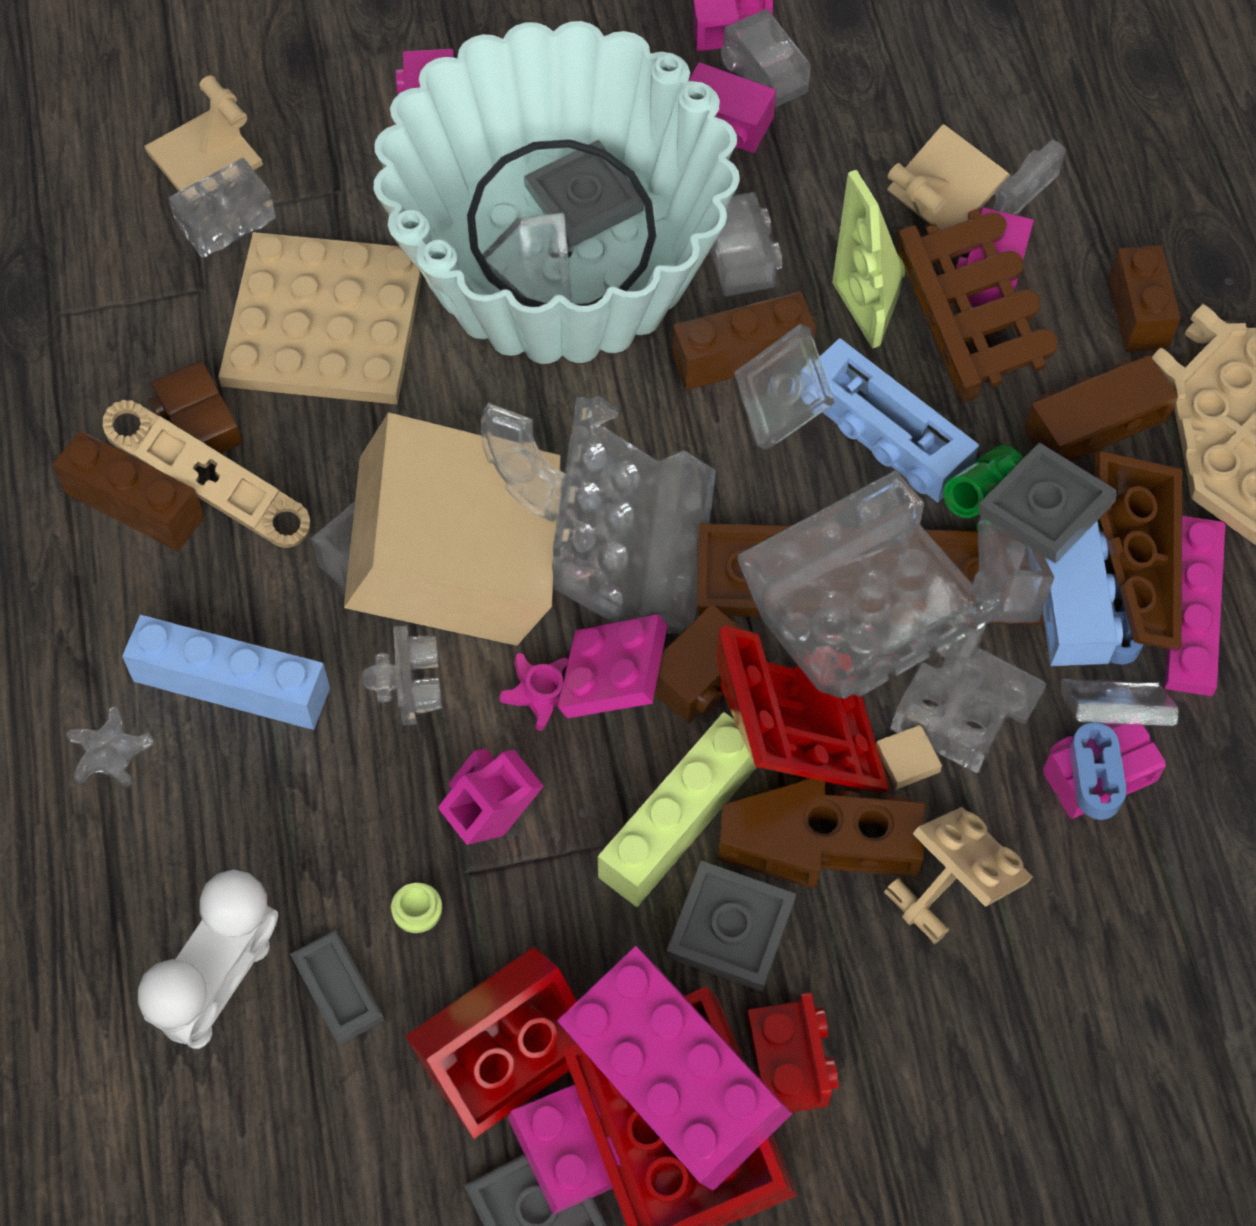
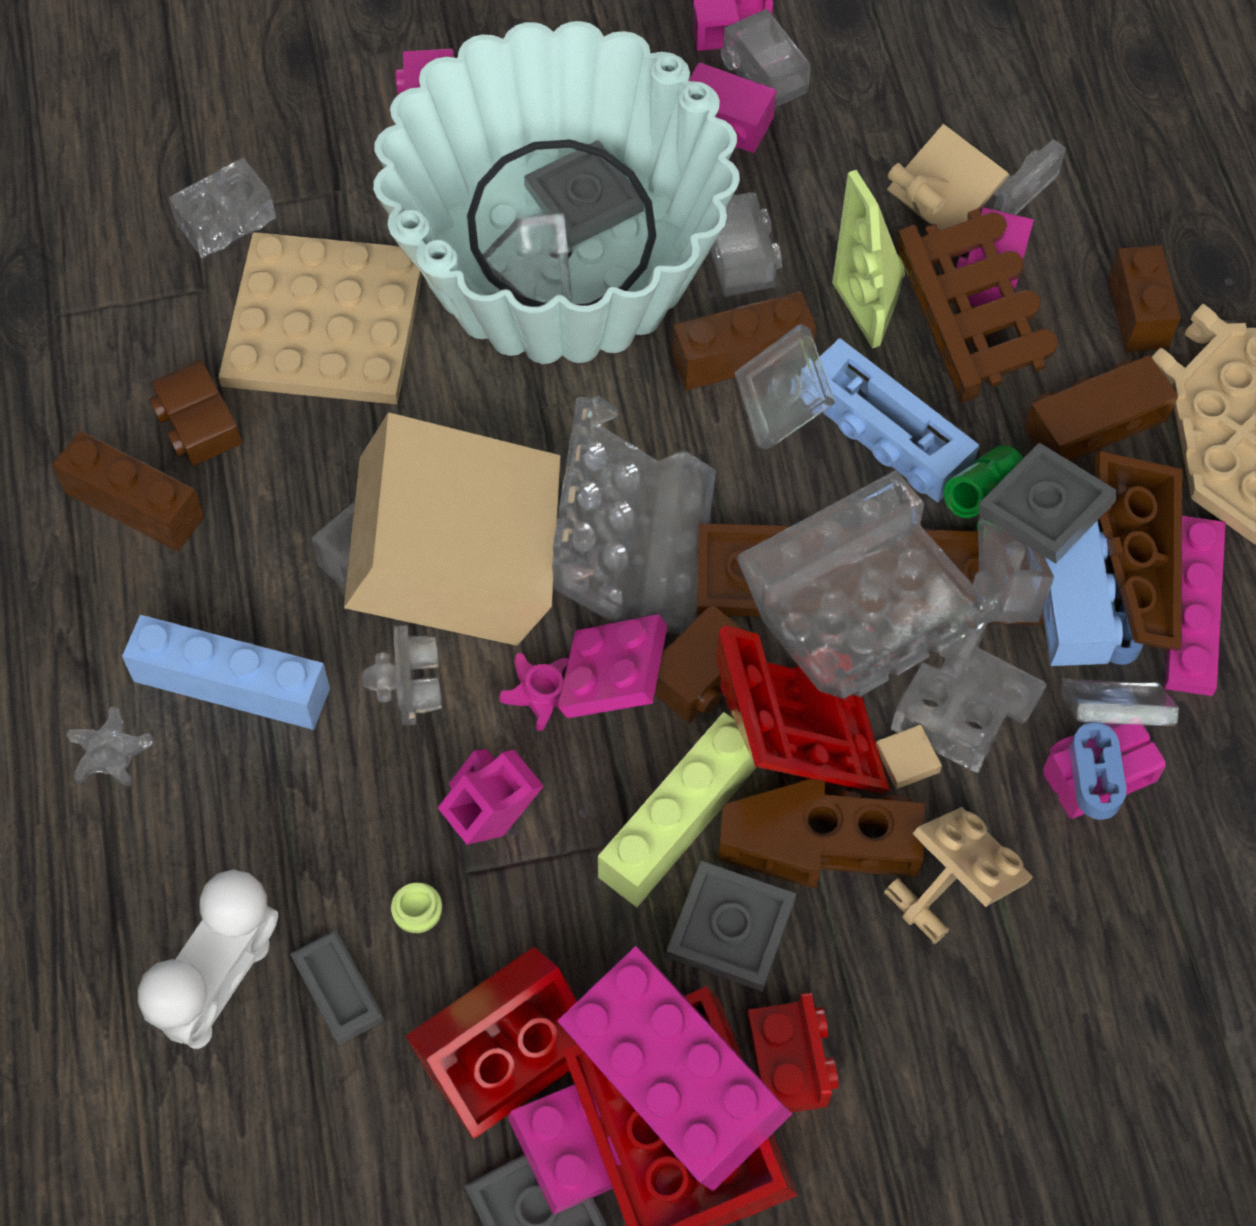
tan piece [103,400,310,548] -> none
tan plate [144,75,263,206] -> none
clear tile [481,402,568,522] -> none

